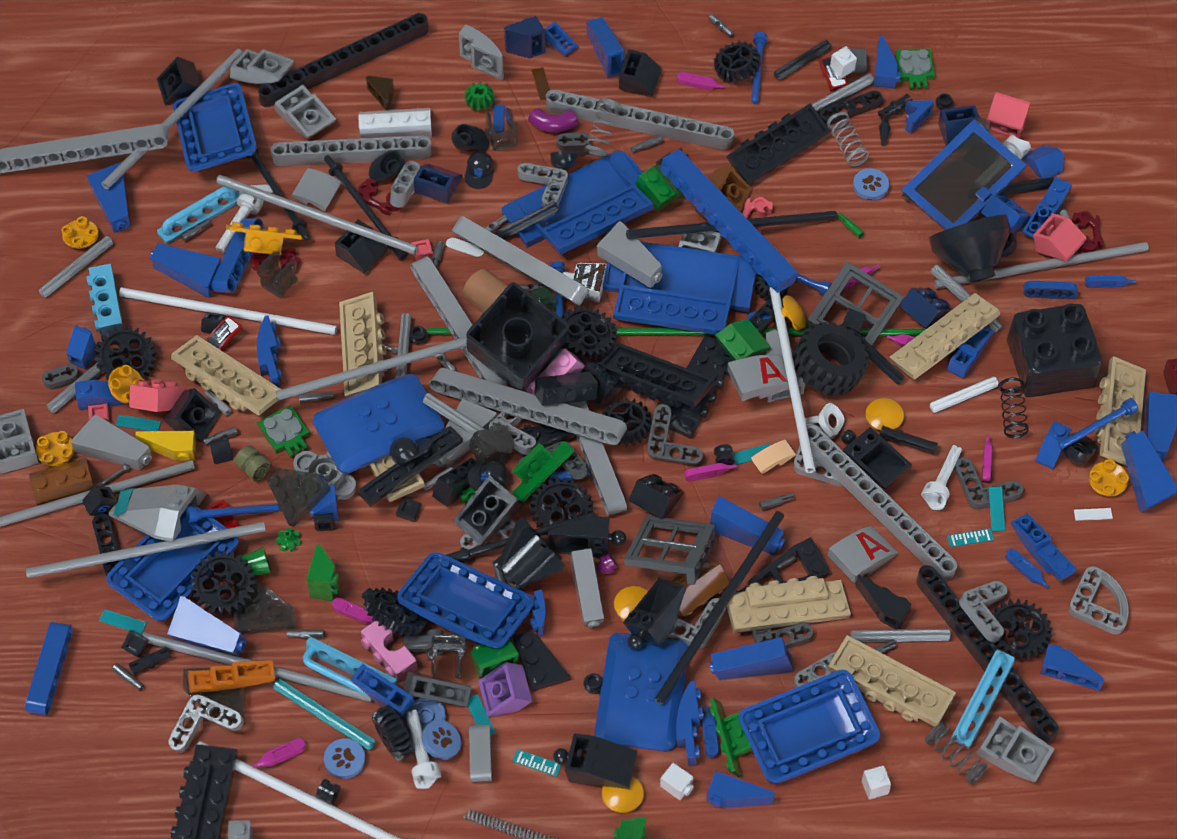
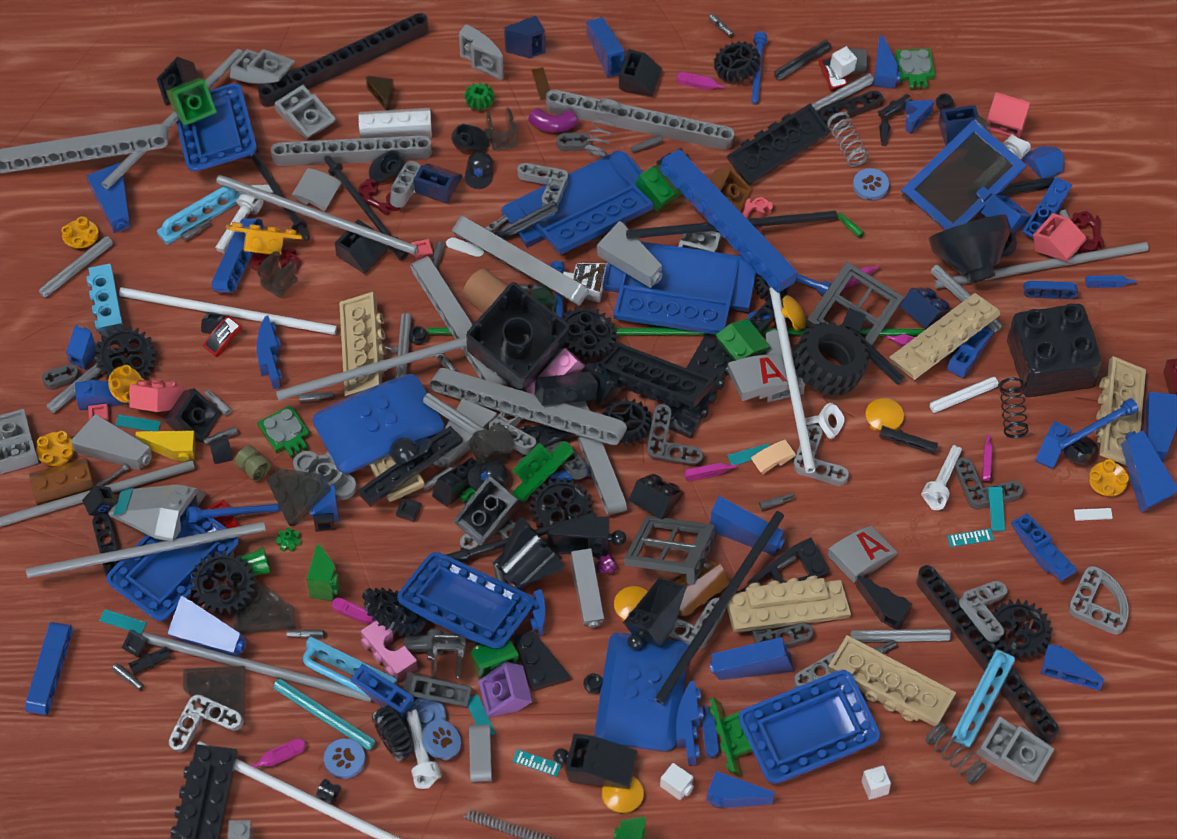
blue slope [150,243,221,298] -> none
tan plate [171,335,282,416] -> none
orange slope [188,661,275,693] -> none
blue window [493,105,504,132] -> none
blue slope [545,21,578,56] -> none
black cap [550,151,590,170] -> none
black wheel [714,444,735,465] -> none
light grey beam [806,424,957,582] -> none
black slope [841,427,912,489] -> none
blue piece [1005,549,1049,588] -> none
none -> green slope [166,78,217,126]

